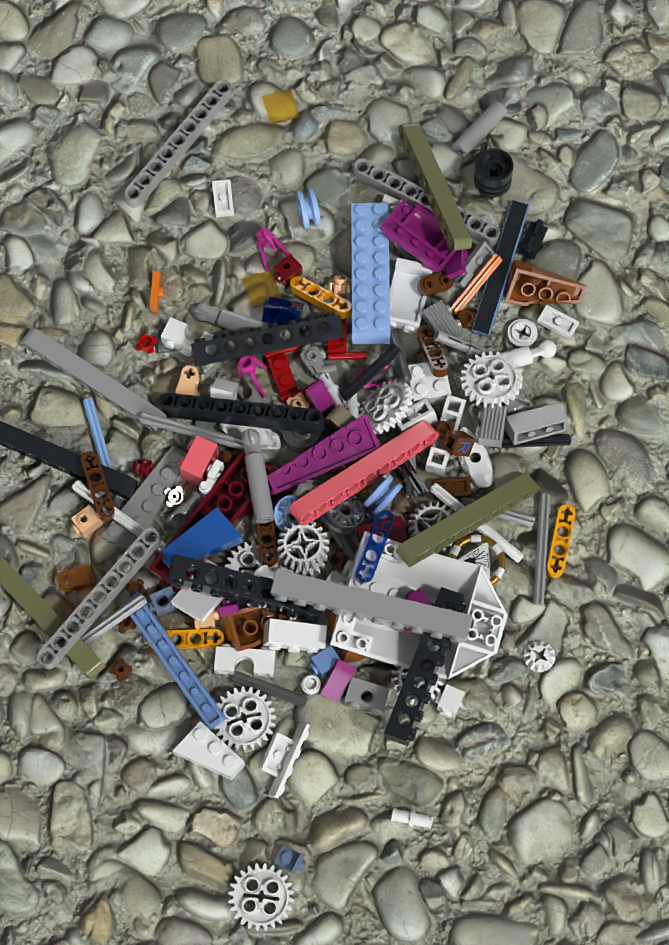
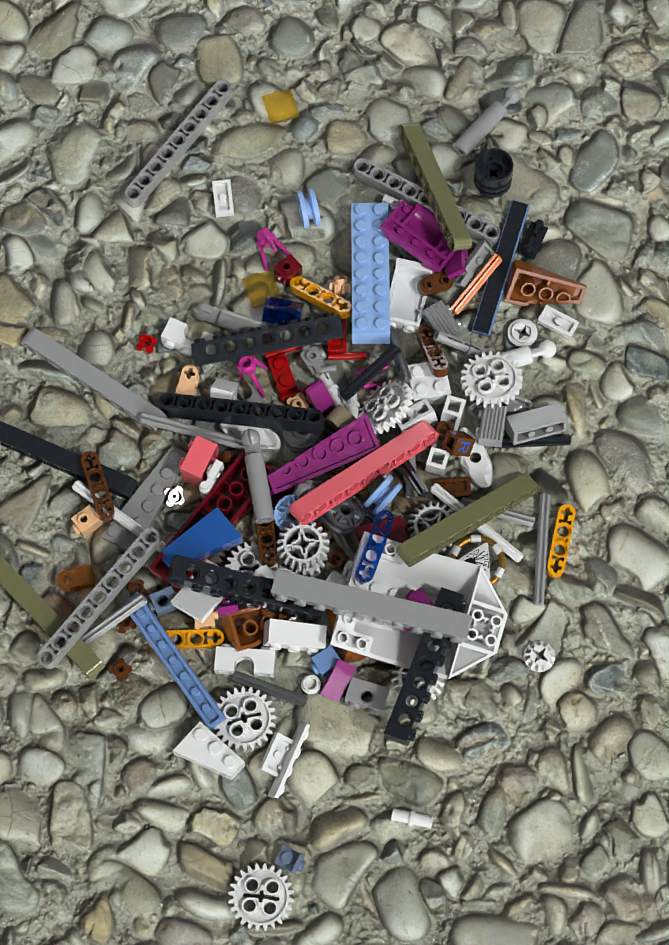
light blue axle [83,397,111,467] -> none
dark red plate [132,459,153,478] -> none
orange plate [150,271,164,313] -> none
light grey piece [165,490,204,532] -> none
white brick [435,684,465,718] -> none
reddish brown plate [456,310,475,328] -> none

